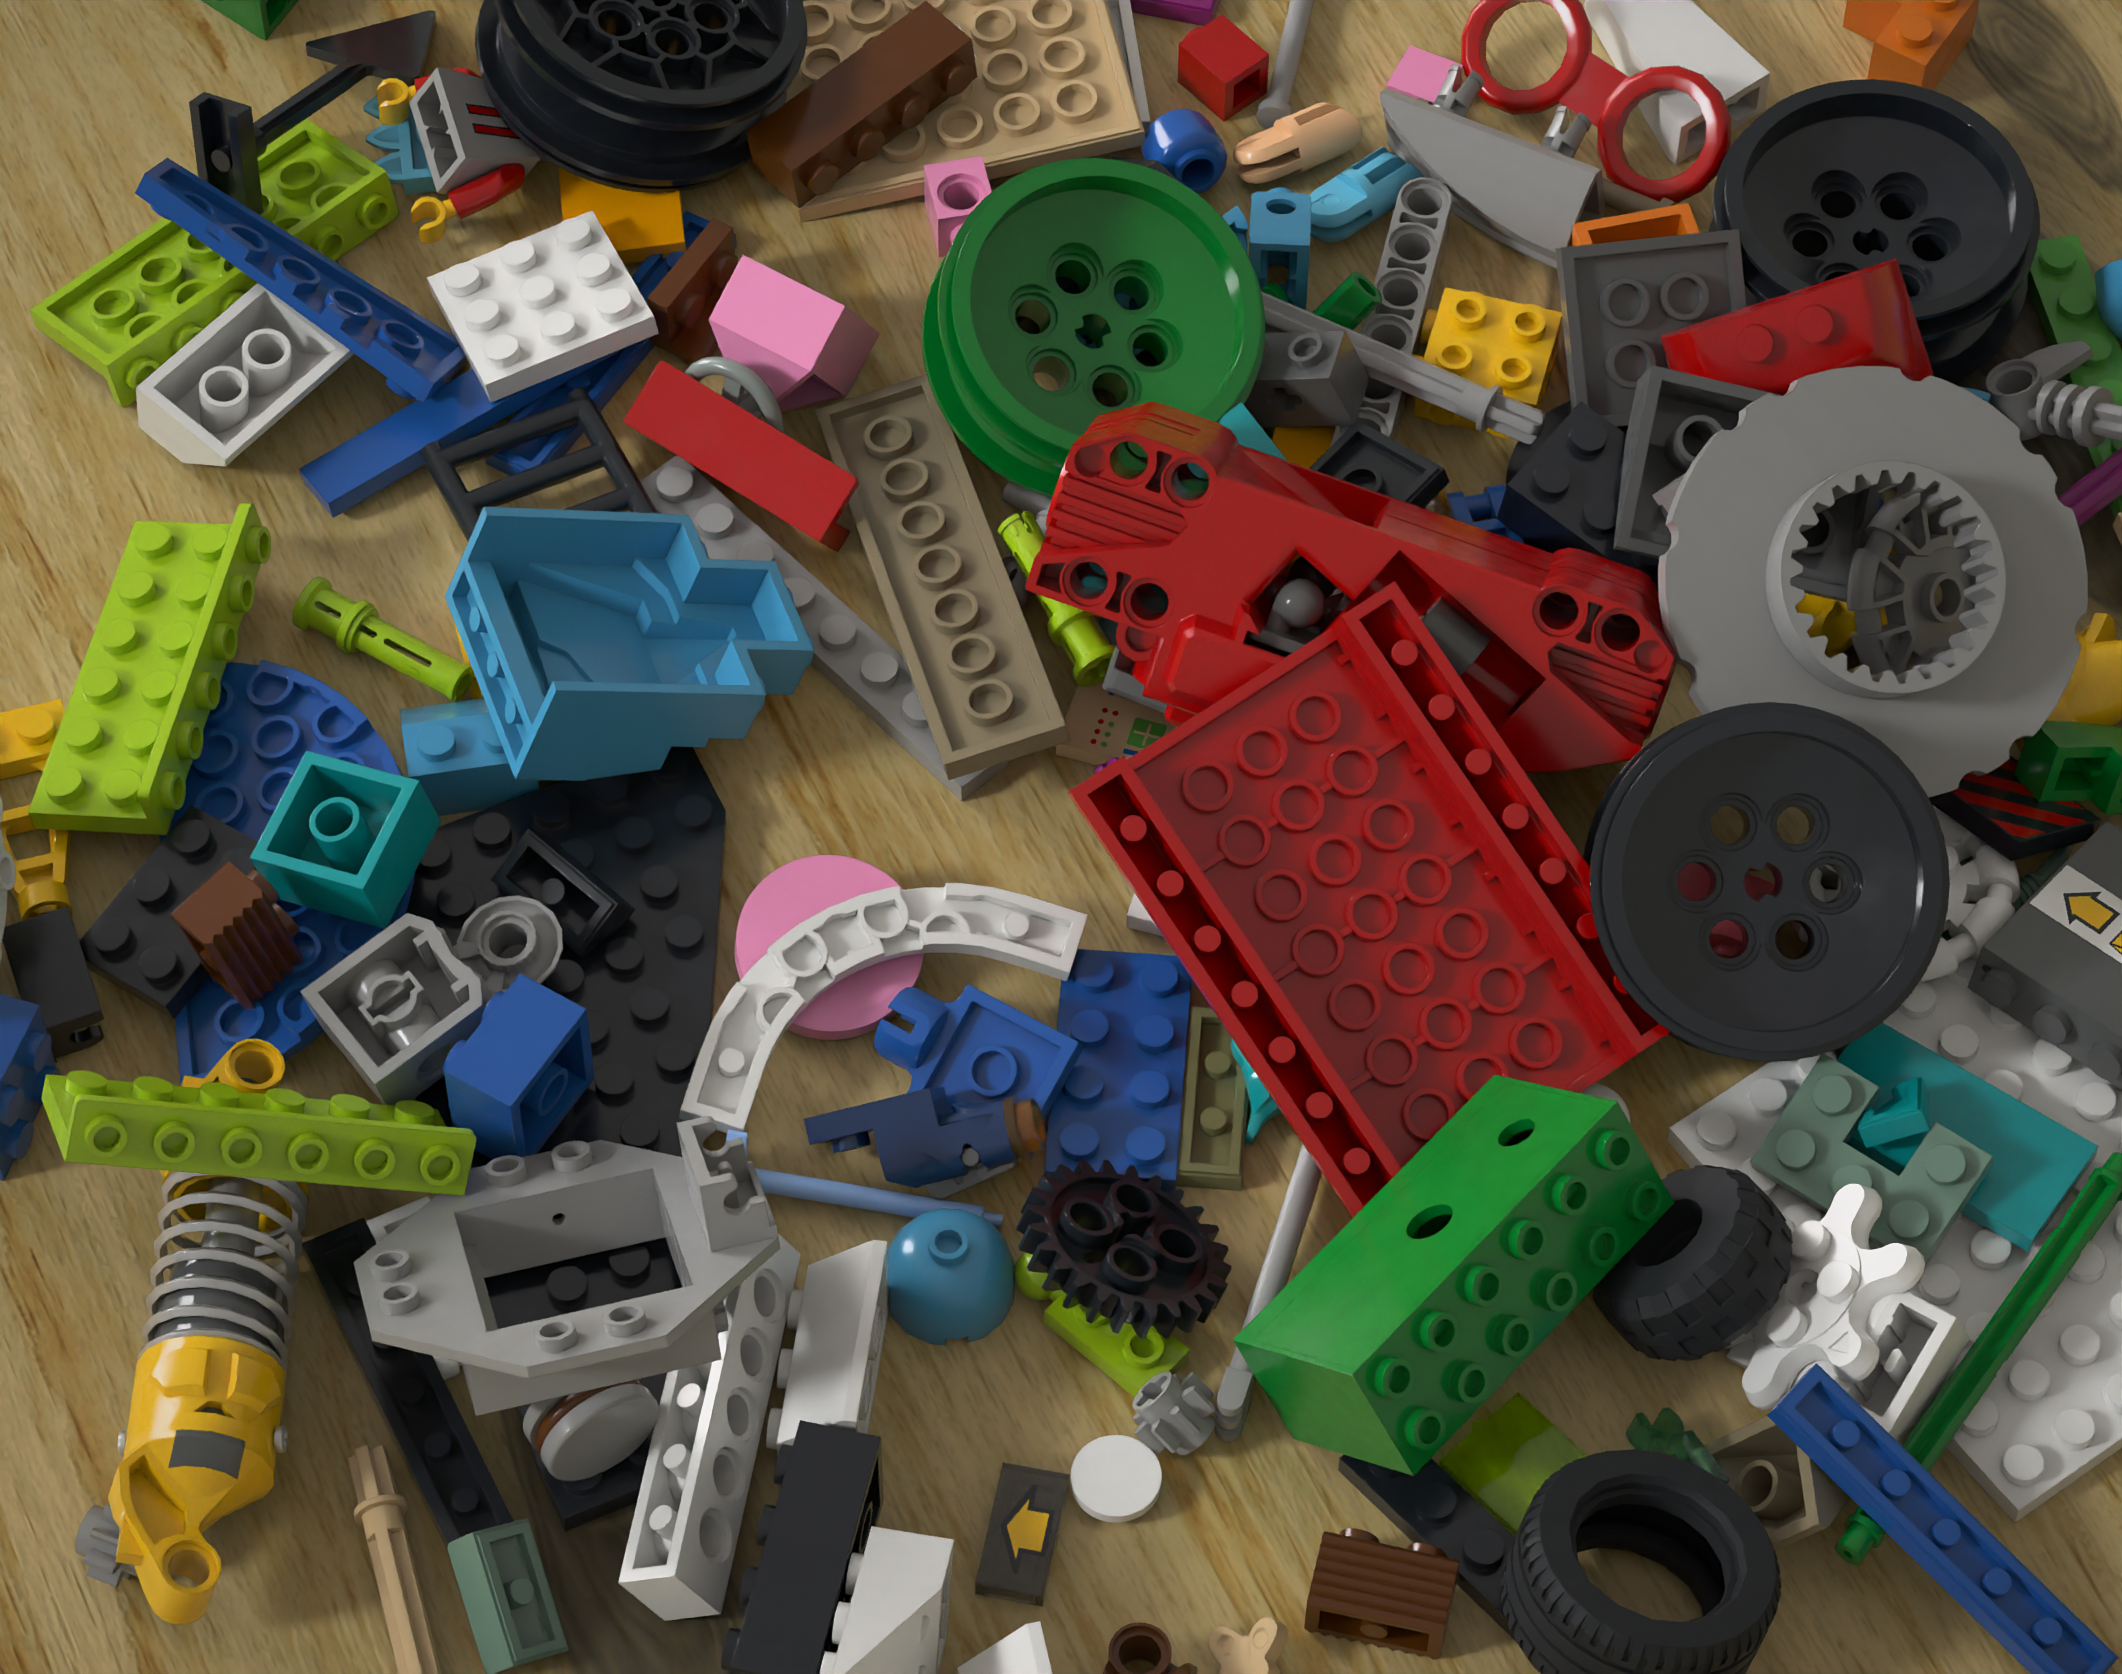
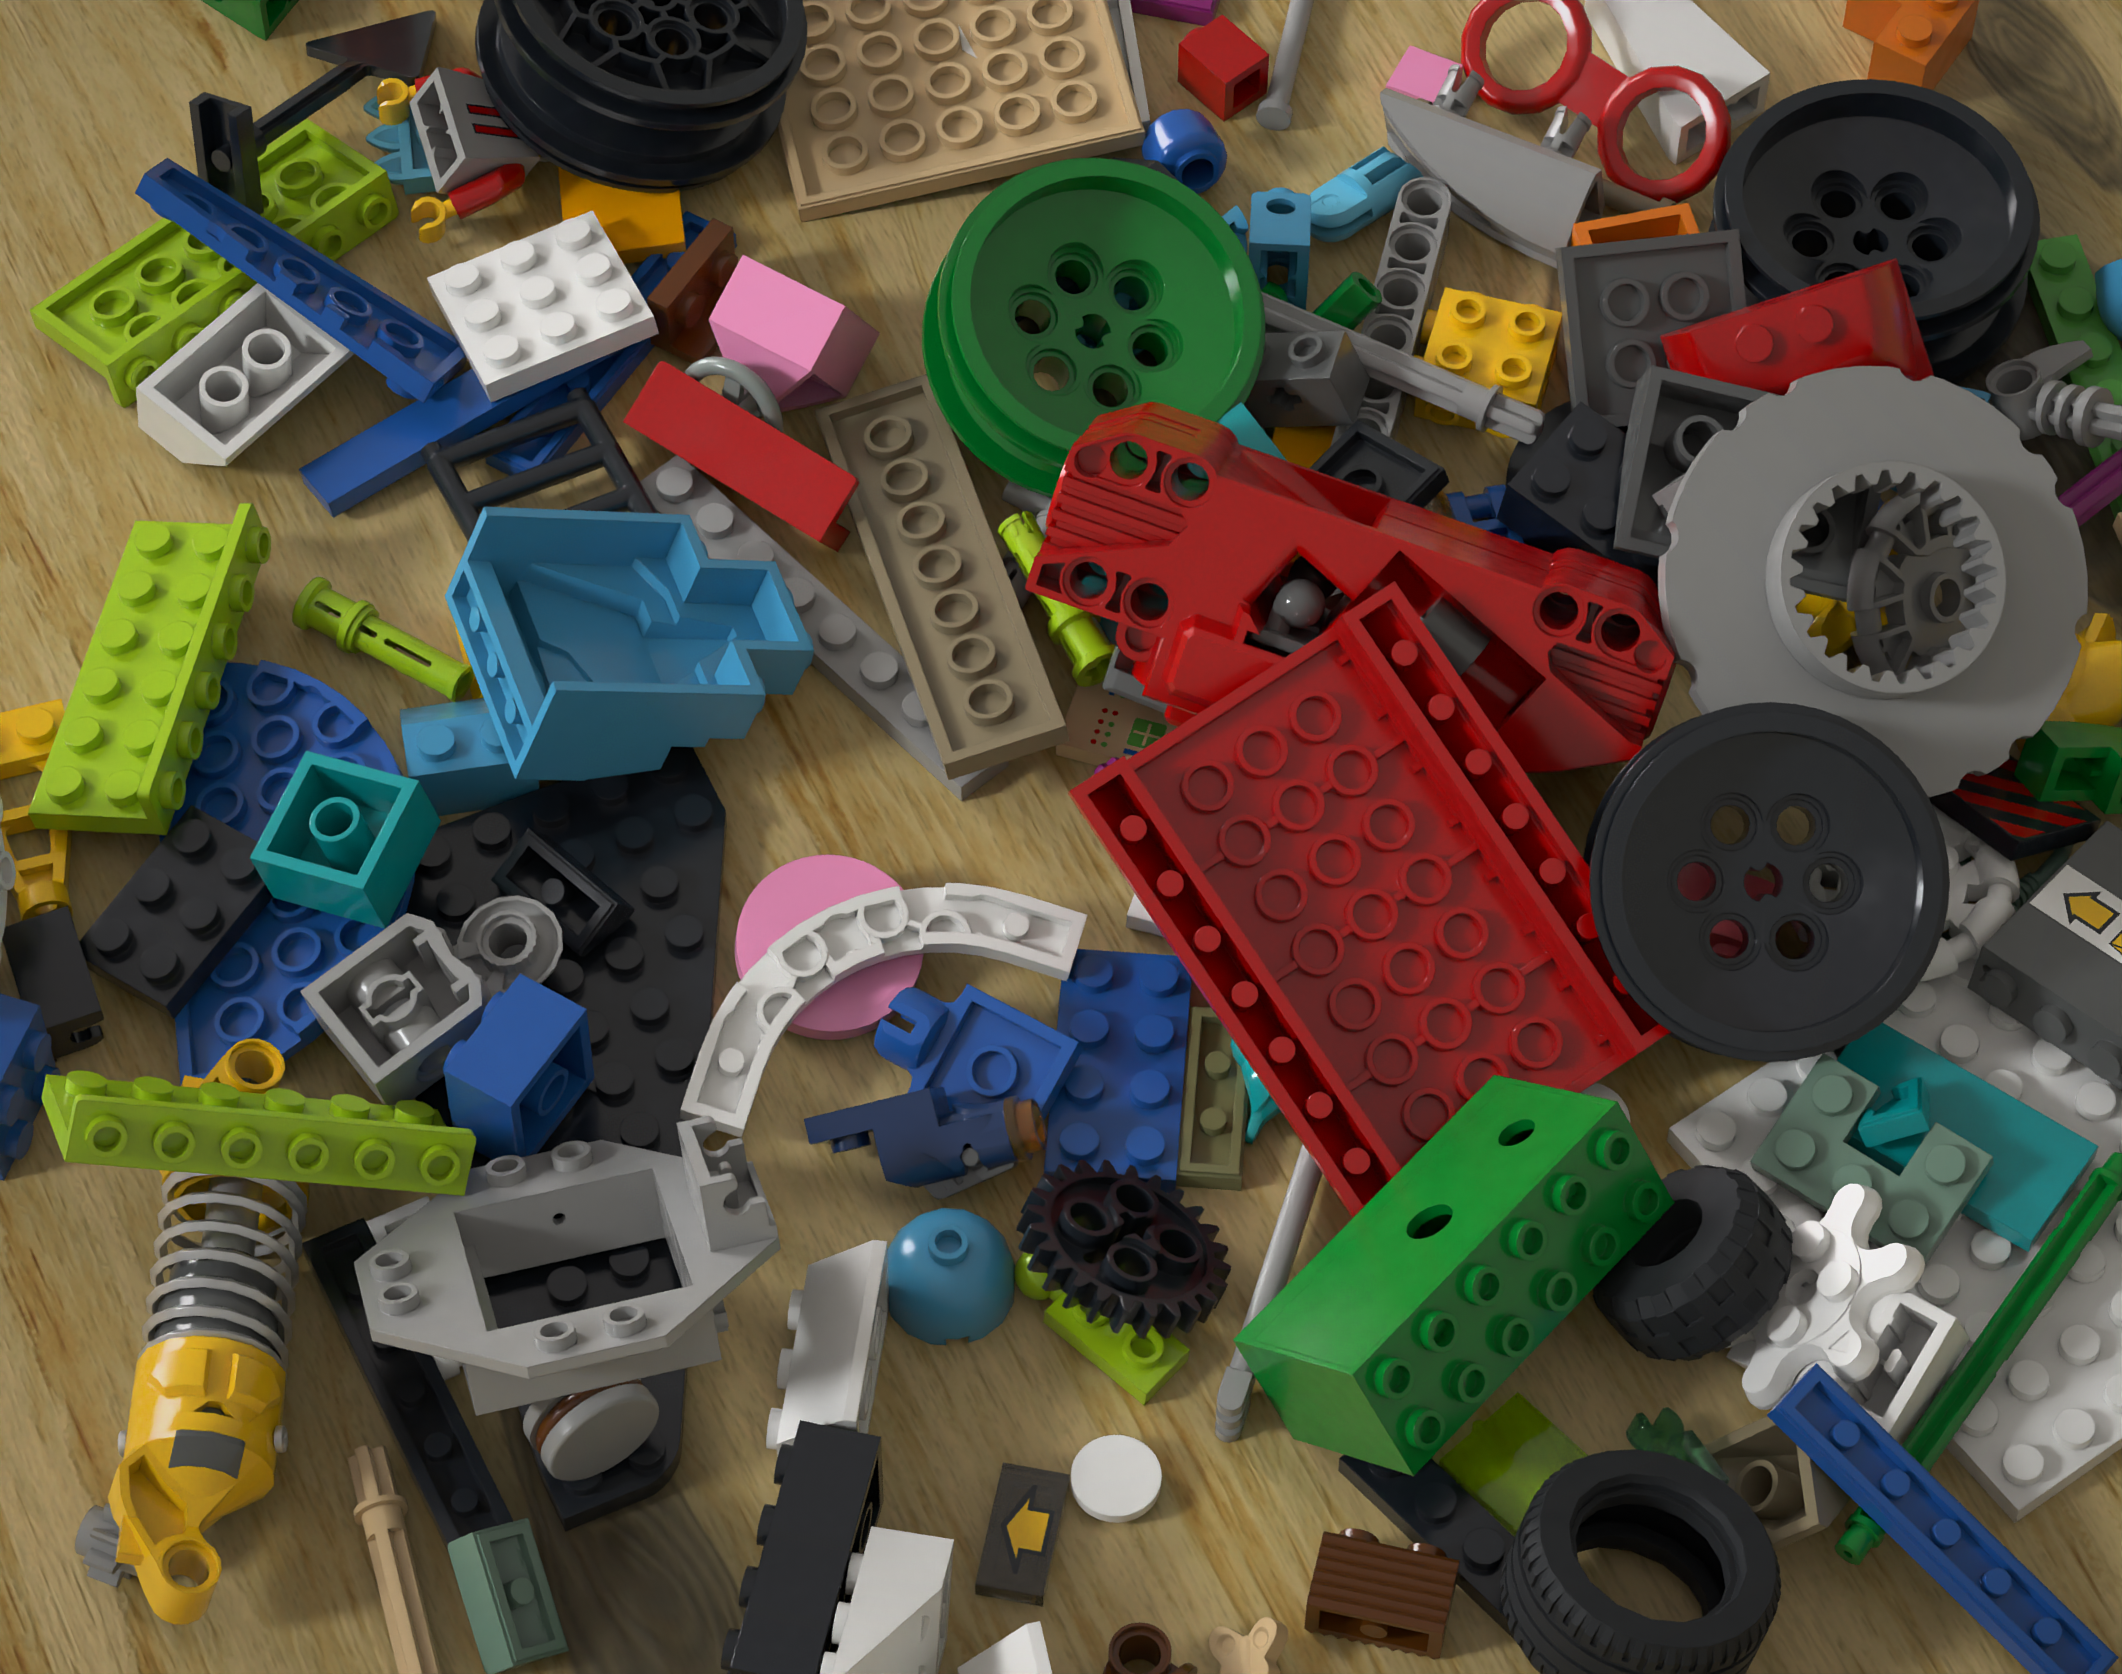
reddish brown brick [169,861,303,1009] -> none
white brick [618,1234,801,1621] -> none
light blue piece [725,1129,1003,1227] -> none
reddish brown brick [746,1,978,208] -> none
bright pink brick [924,156,992,257] -> none
light grey gear [1133,1372,1216,1455] -> none
light nougat arm [1233,101,1362,184] -> none

